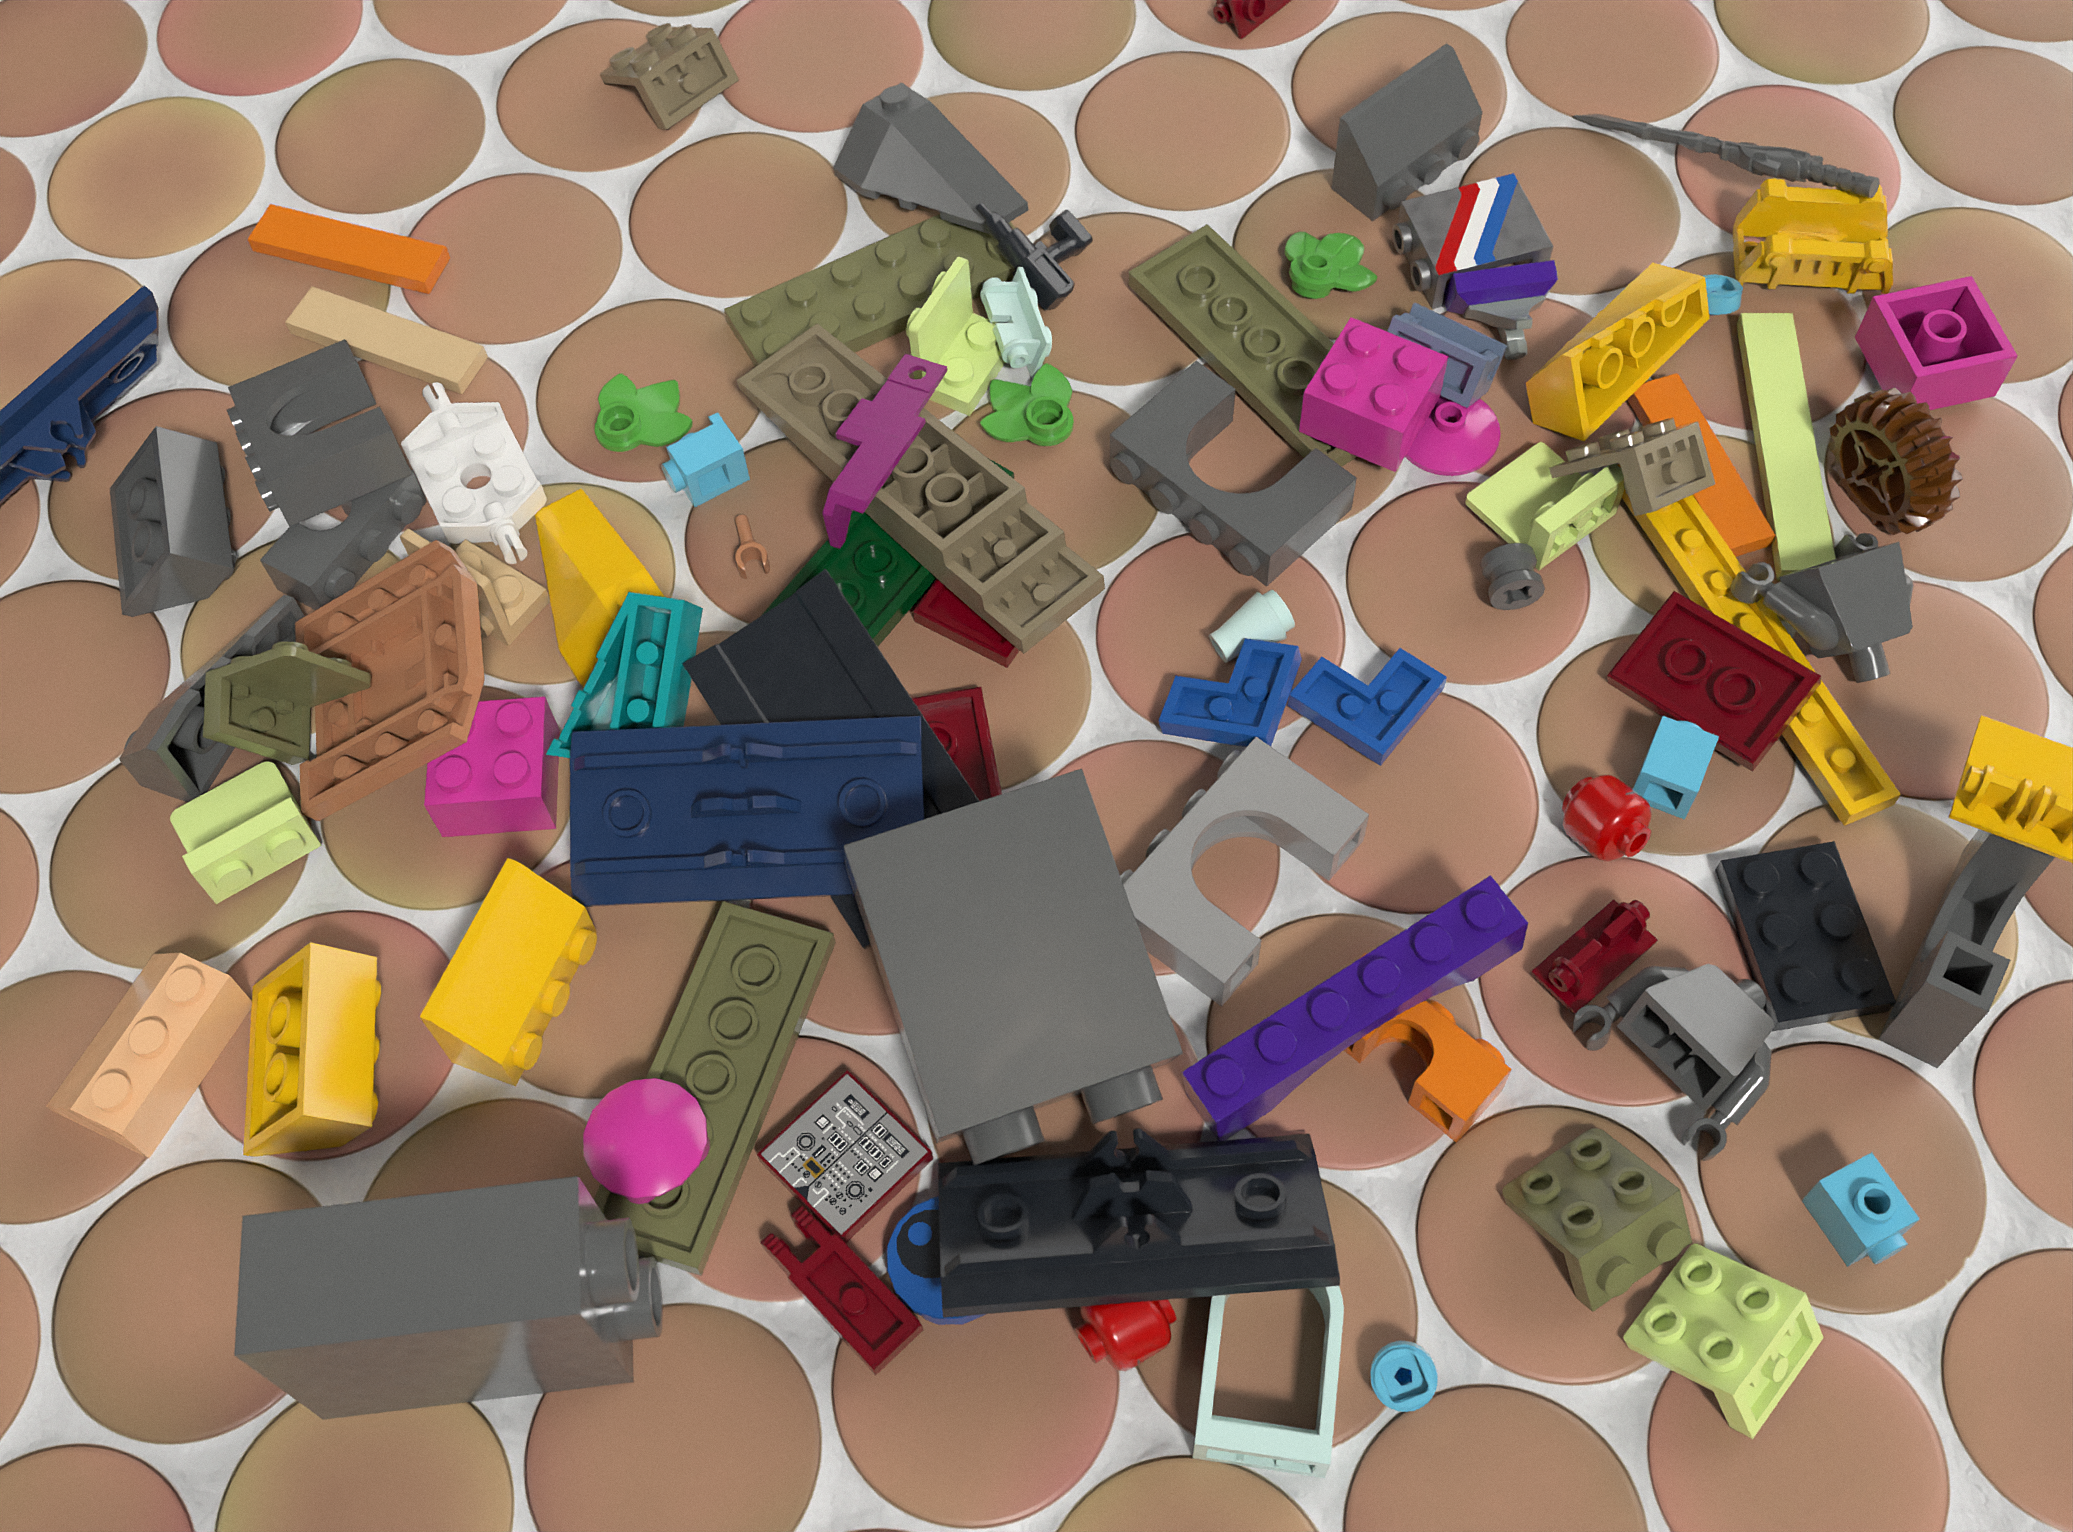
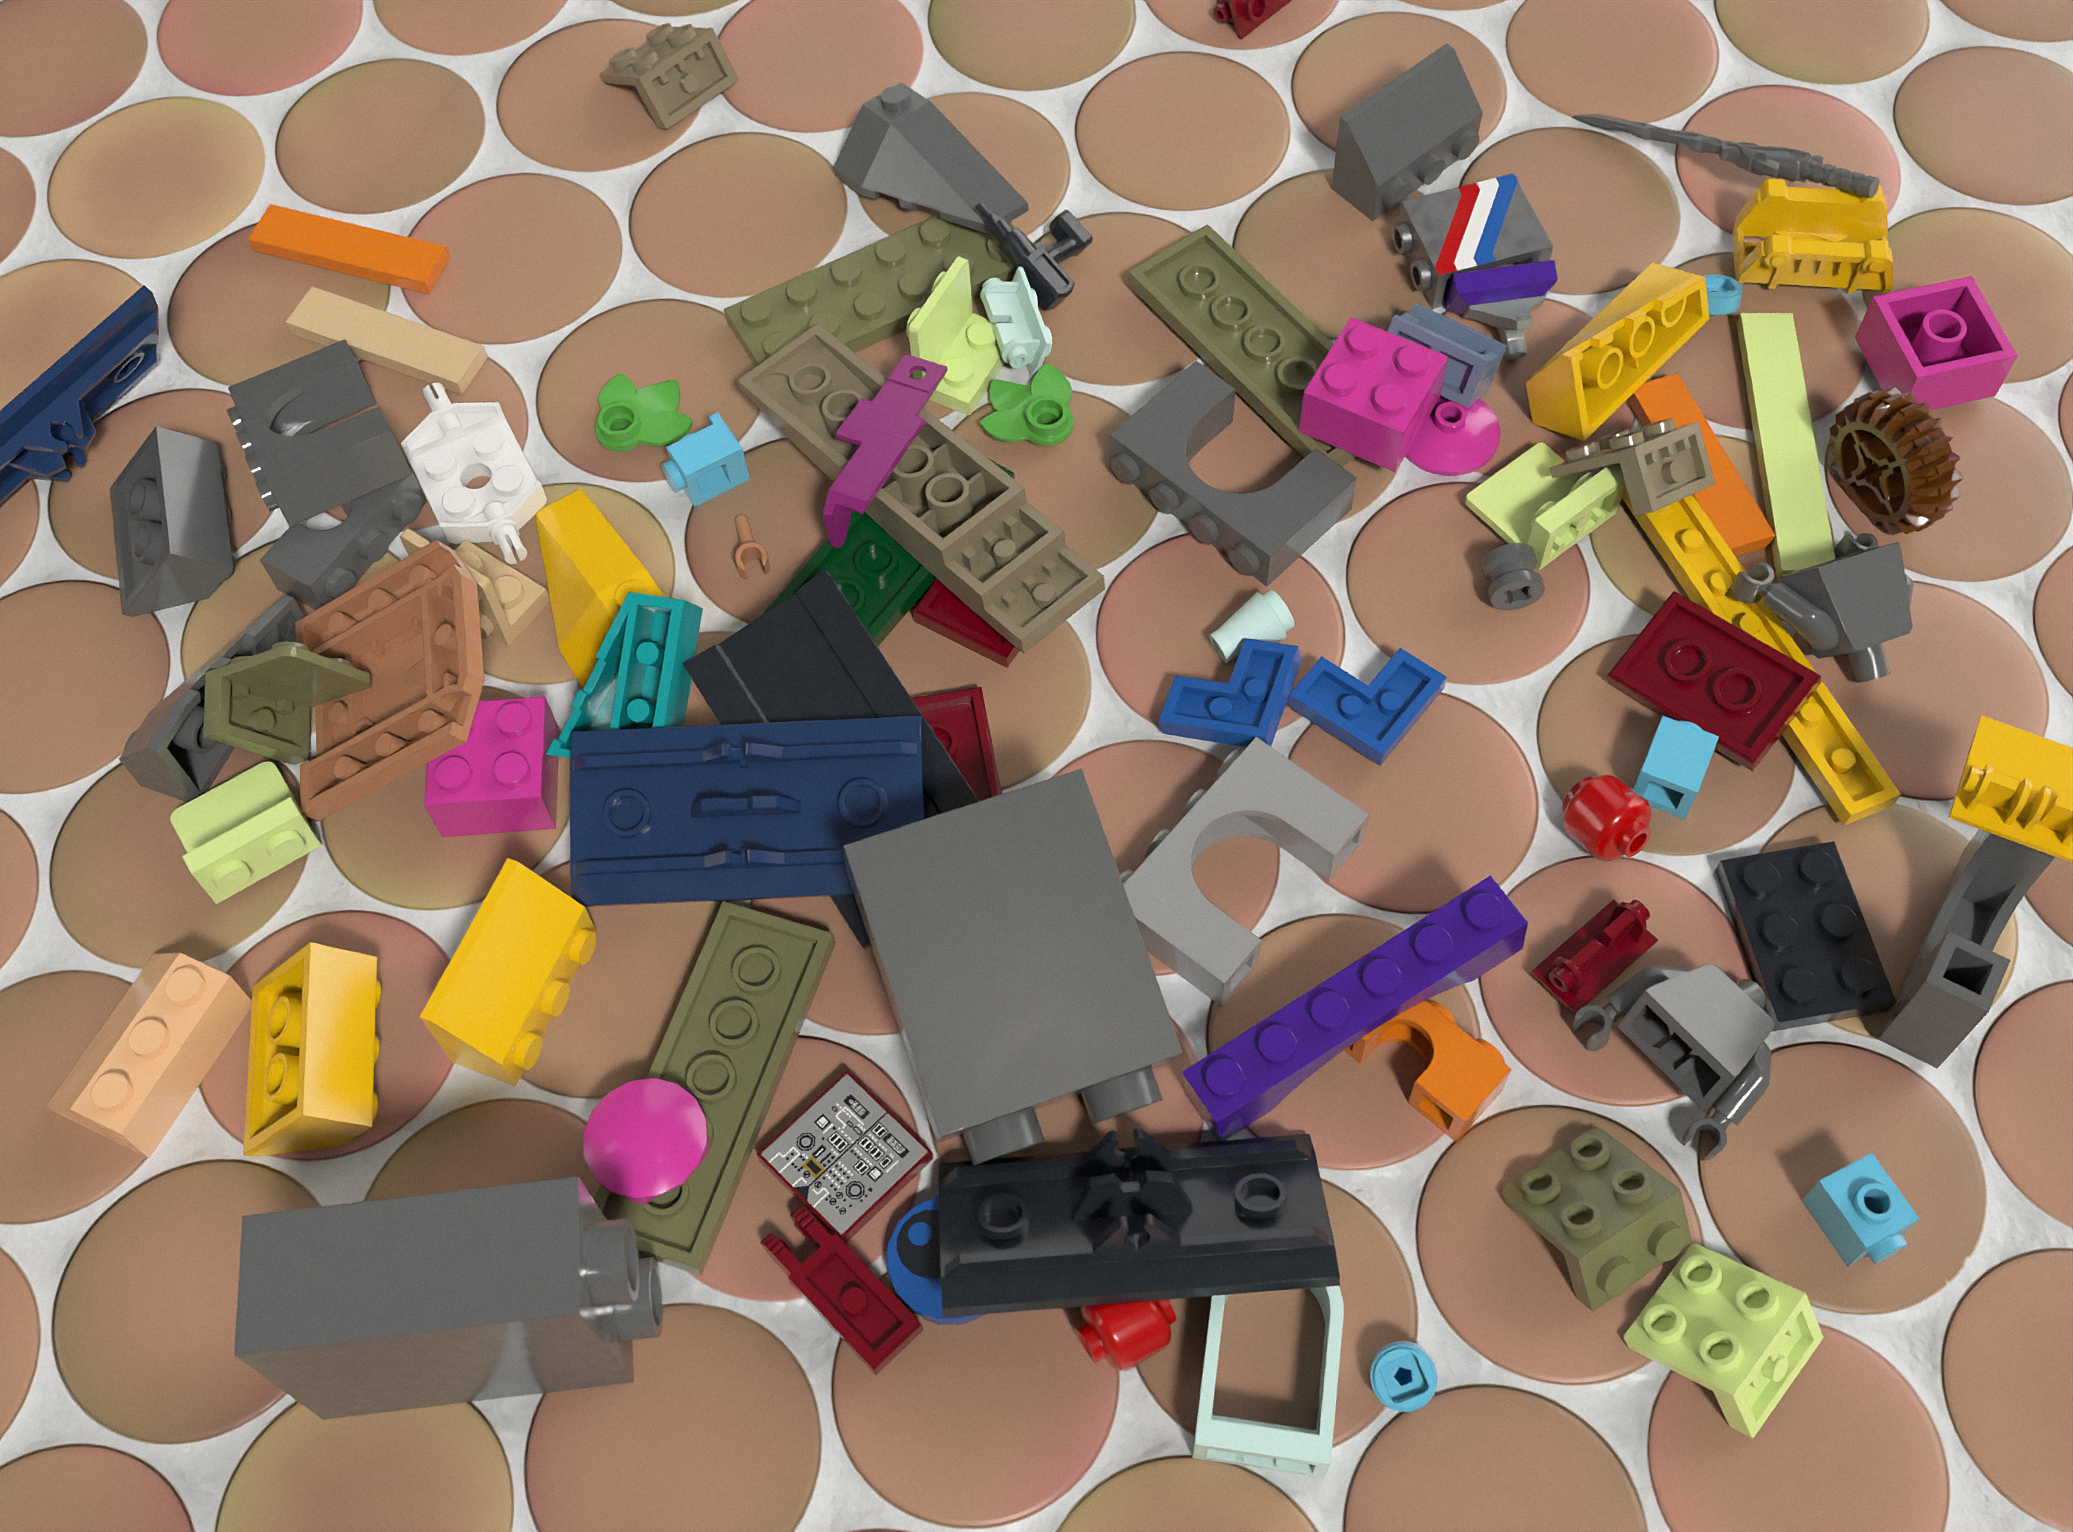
bright green plate [1284,232,1378,299] -> none

